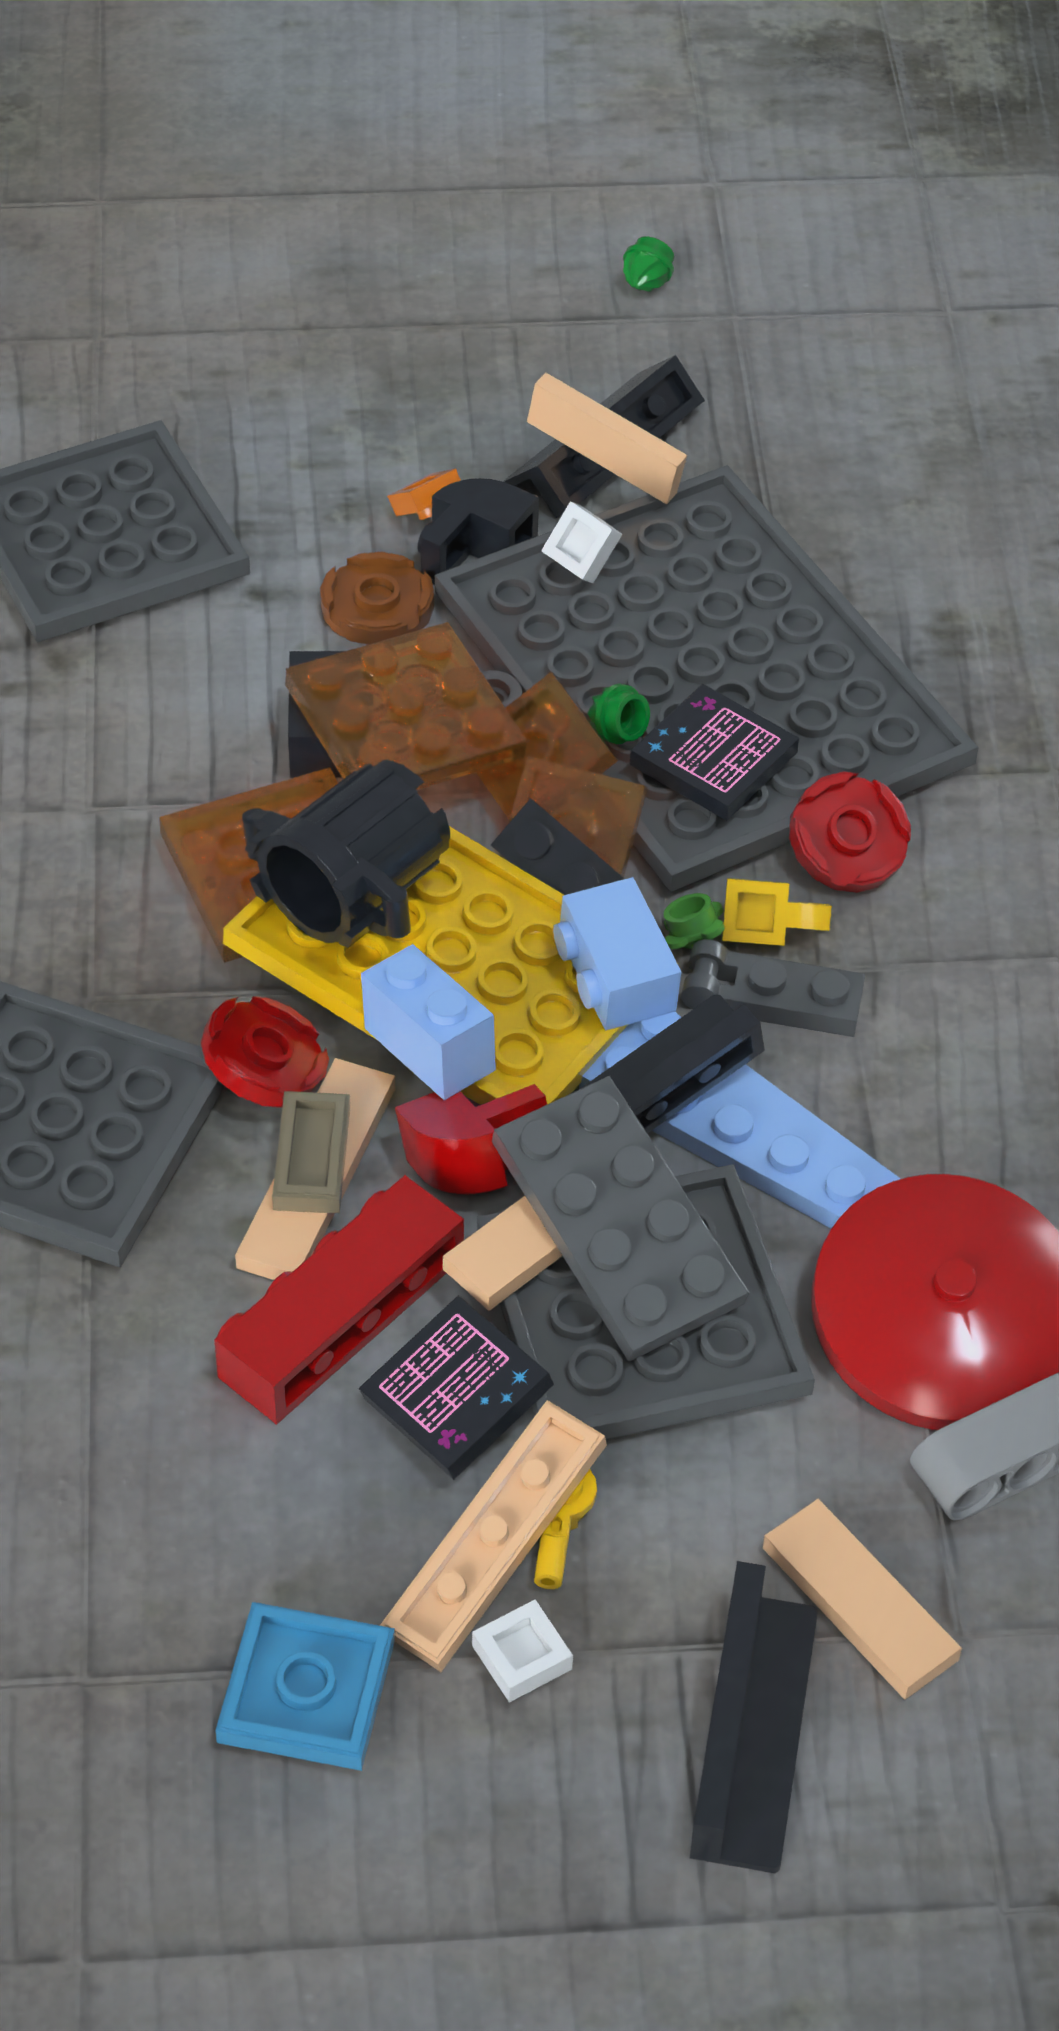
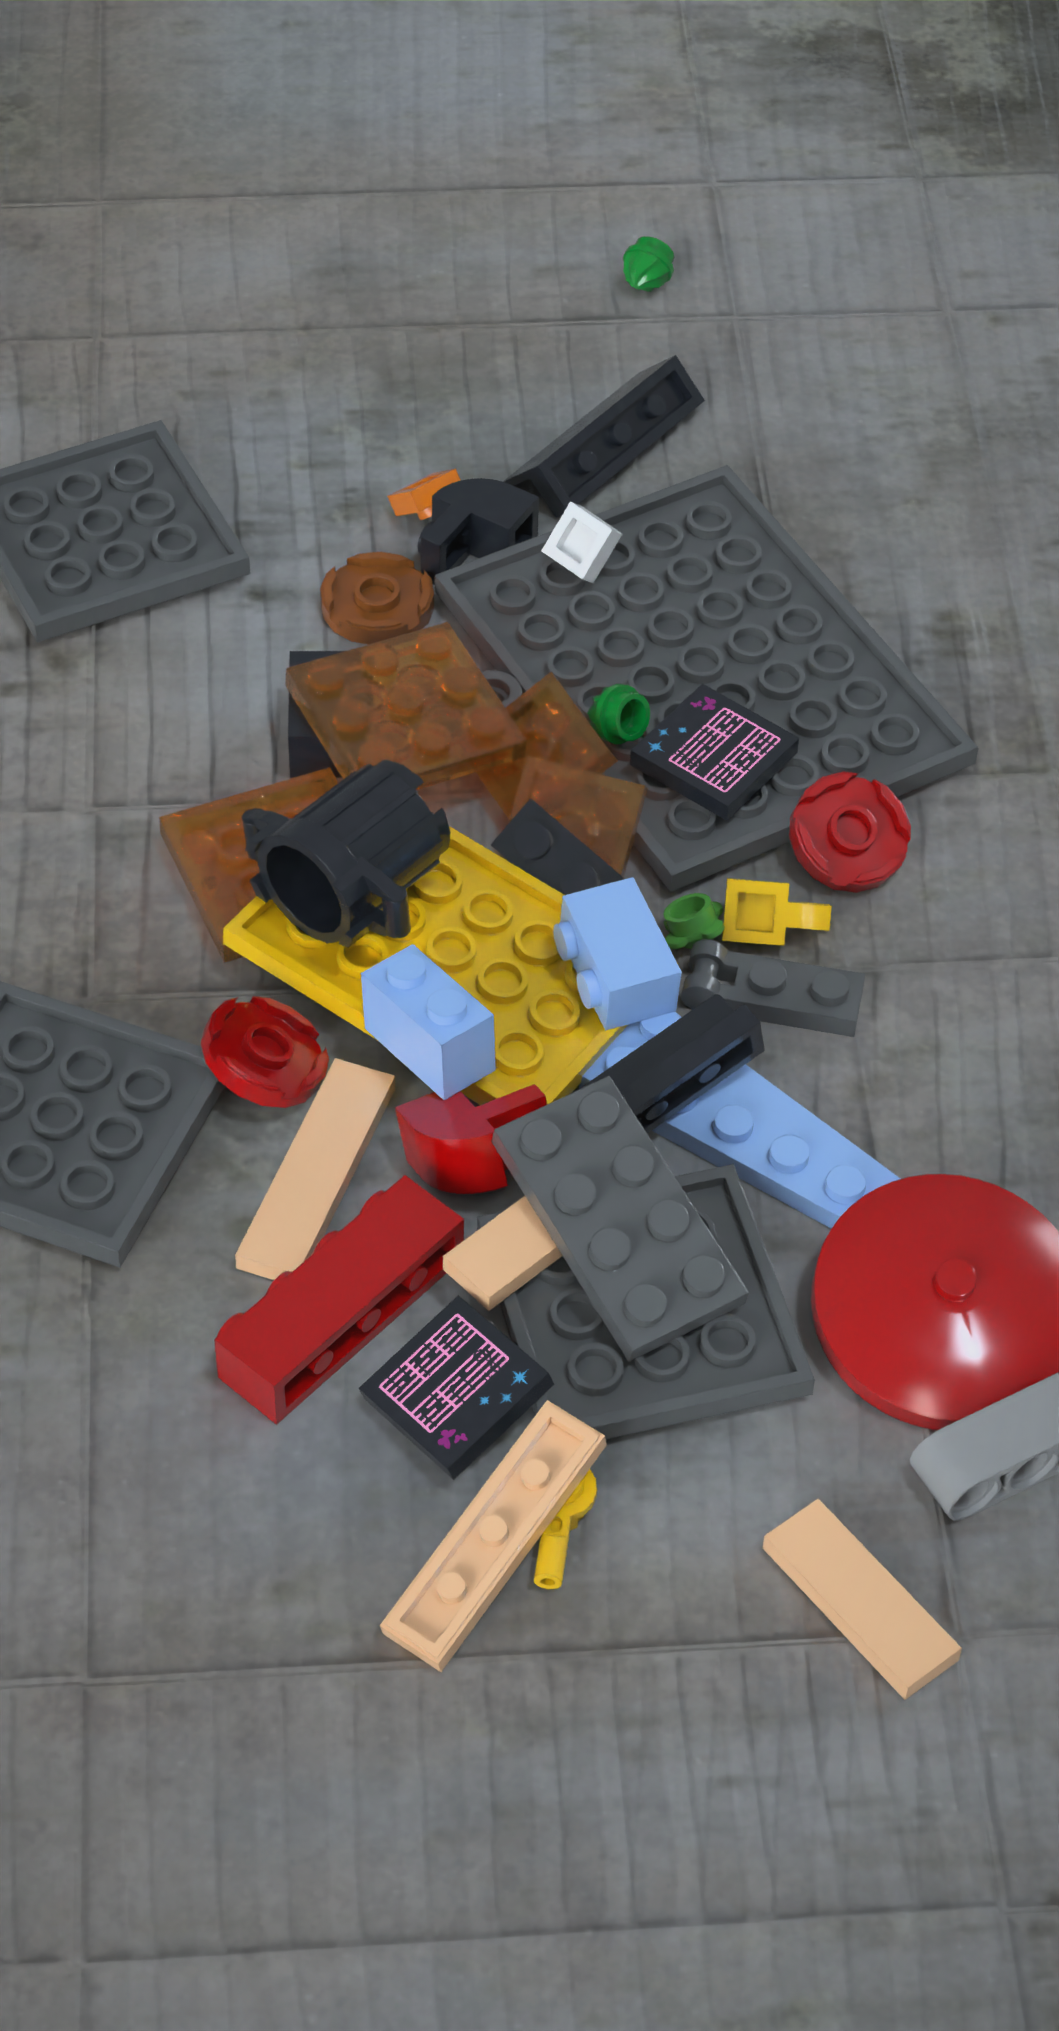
dark azure plate [215,1602,395,1771] -> none
dark tan tile [272,1091,350,1214] -> none
white plate [472,1600,573,1703] -> none
light nougat tile [527,373,687,504] -> none
black panel [689,1561,818,1873] -> none

